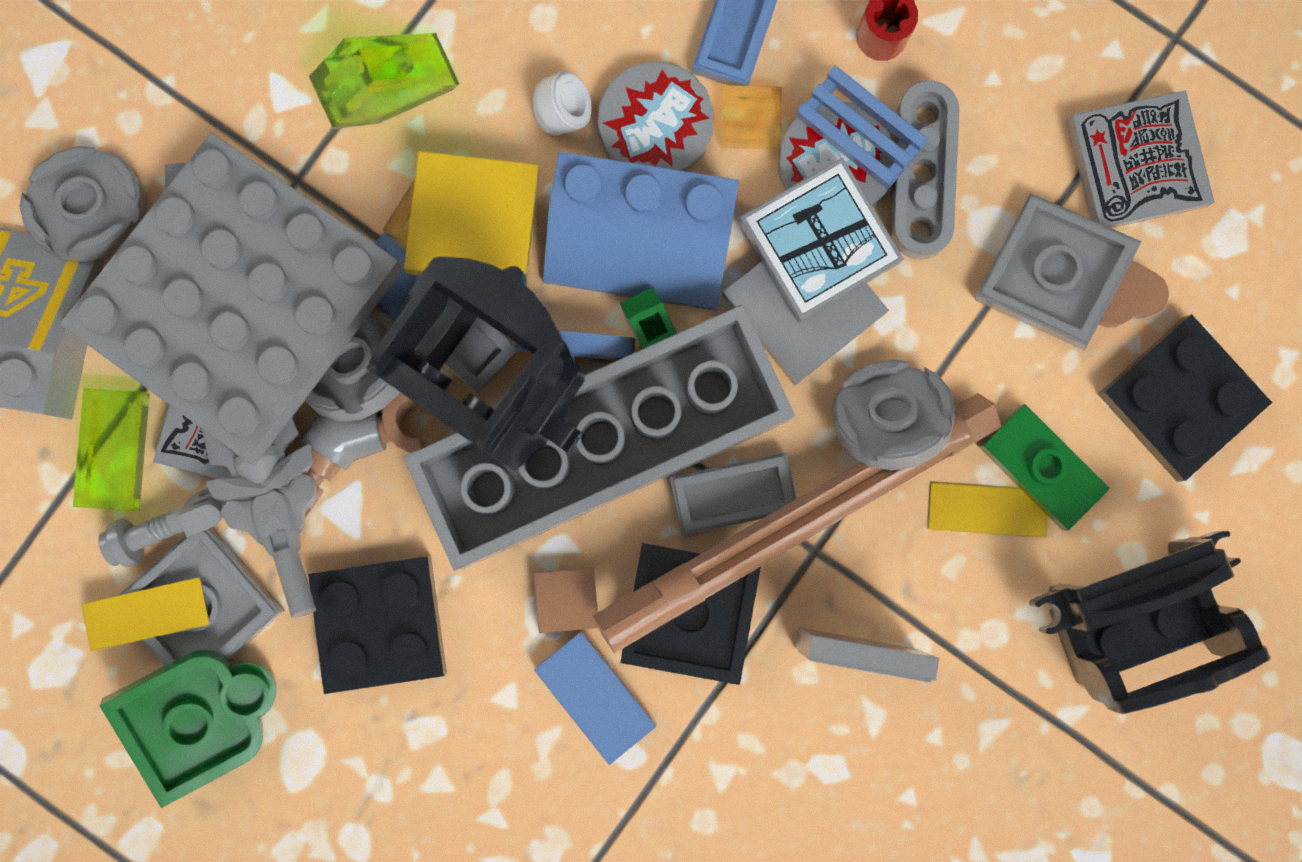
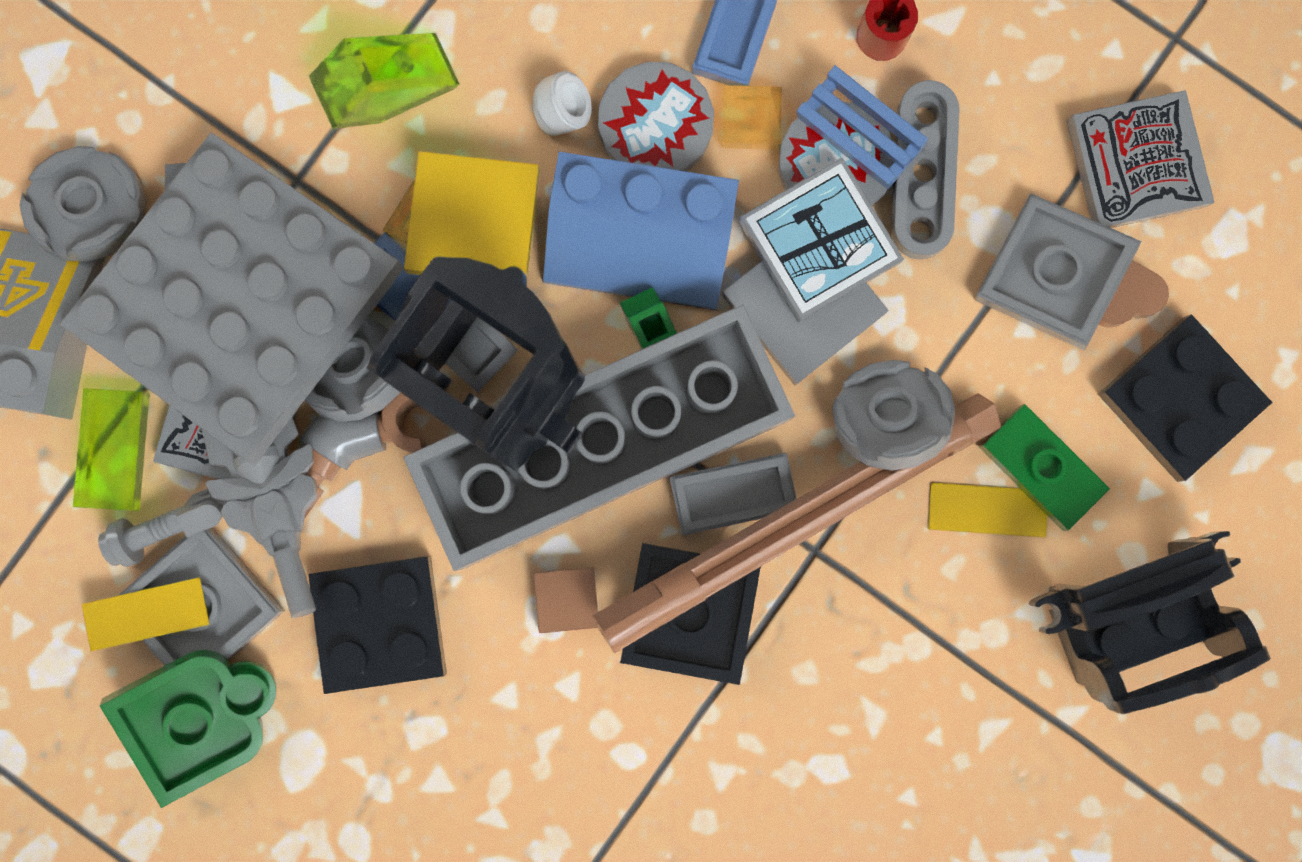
medium blue tile [515,330,635,360] -> none
medium blue tile [534,631,656,765] -> none
light grey tile [795,627,939,683] -> none

